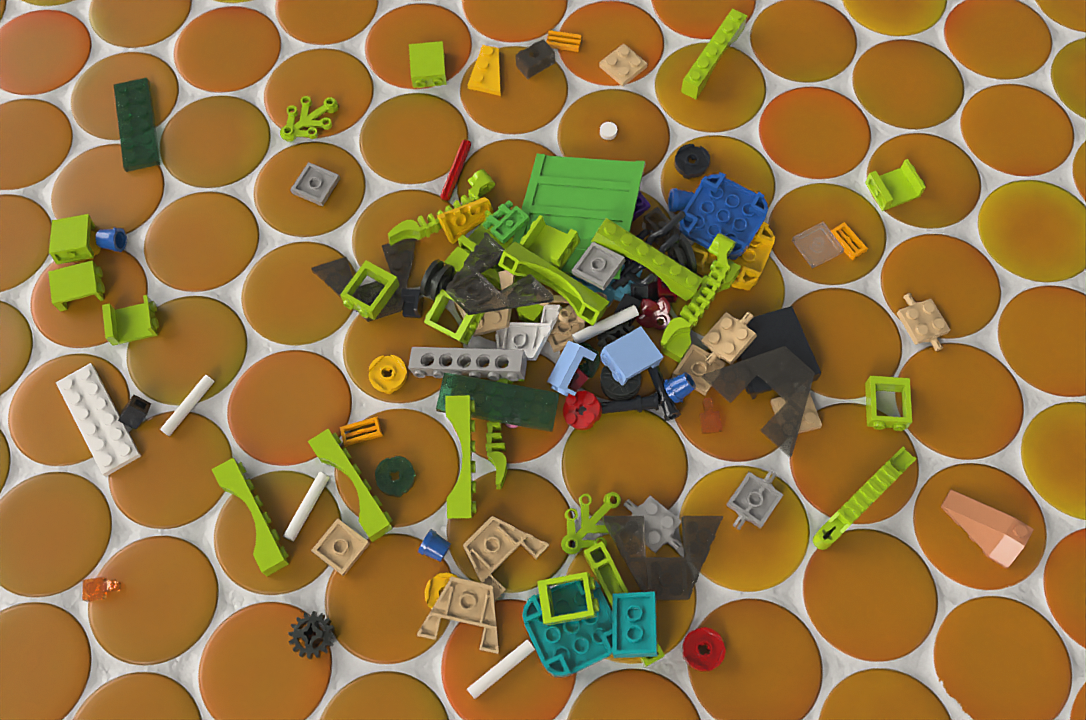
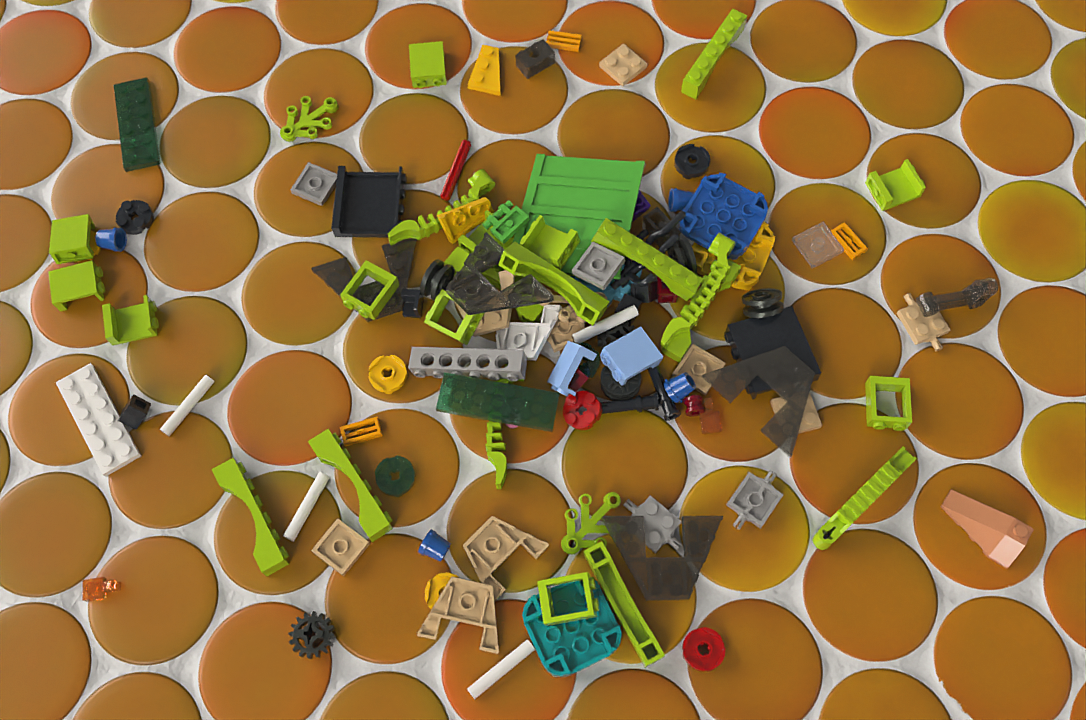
lime arch [445,395,477,519] -> none
white tile [600,122,617,140] -> none
teal plate [613,592,657,658] -> none
dark red plate [636,297,671,330] -> none
tan plate [701,312,757,366] -> none
none -> black plate [116,200,154,235]
none -> black panel [331,166,407,238]
none -> dark red wheel [683,395,705,417]
none -> pearl dark grey wheel [741,288,784,318]
none -> clear smoke piece [916,278,998,317]

